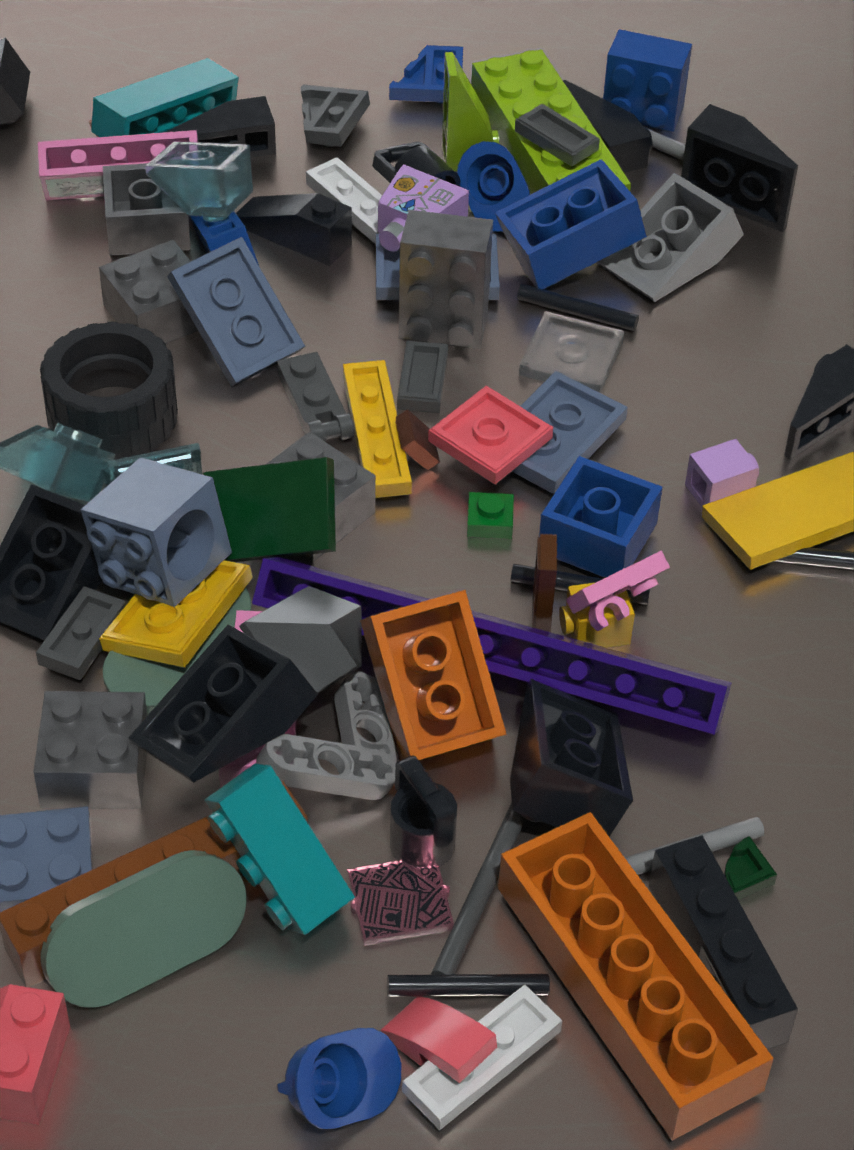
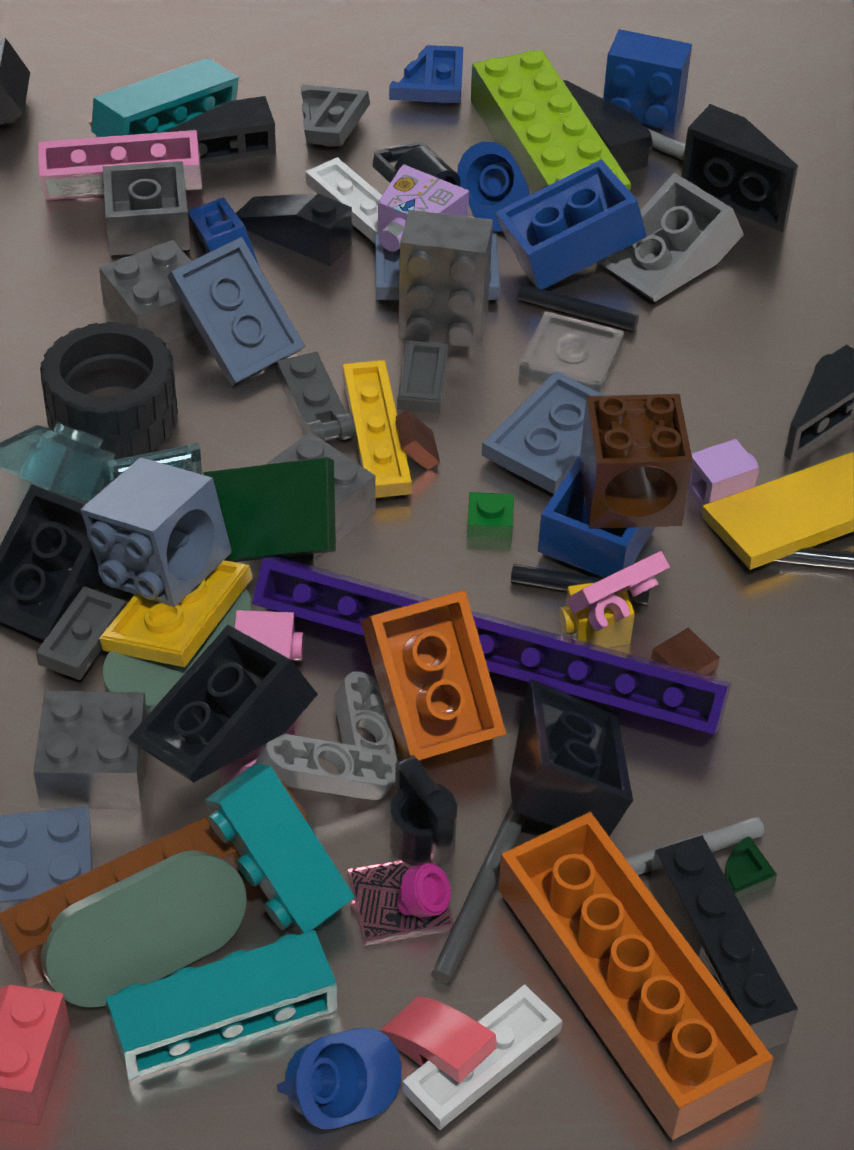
clear light blue slope [145,141,253,222] -> none
dark grey slope [239,586,362,693] -> none
black bar [387,974,550,997] -> none
coral tile [428,385,553,484] -> none
lime slope [442,52,499,171] -> none
dark grey tile [515,104,600,167] -> none
reddish brown tile [532,534,557,632] -> none
none -> teal brick [105,930,337,1080]
none -> dark pink tile [397,863,451,918]
none -> reddish brown brick [579,394,693,529]
none -> copper tile [651,627,720,675]

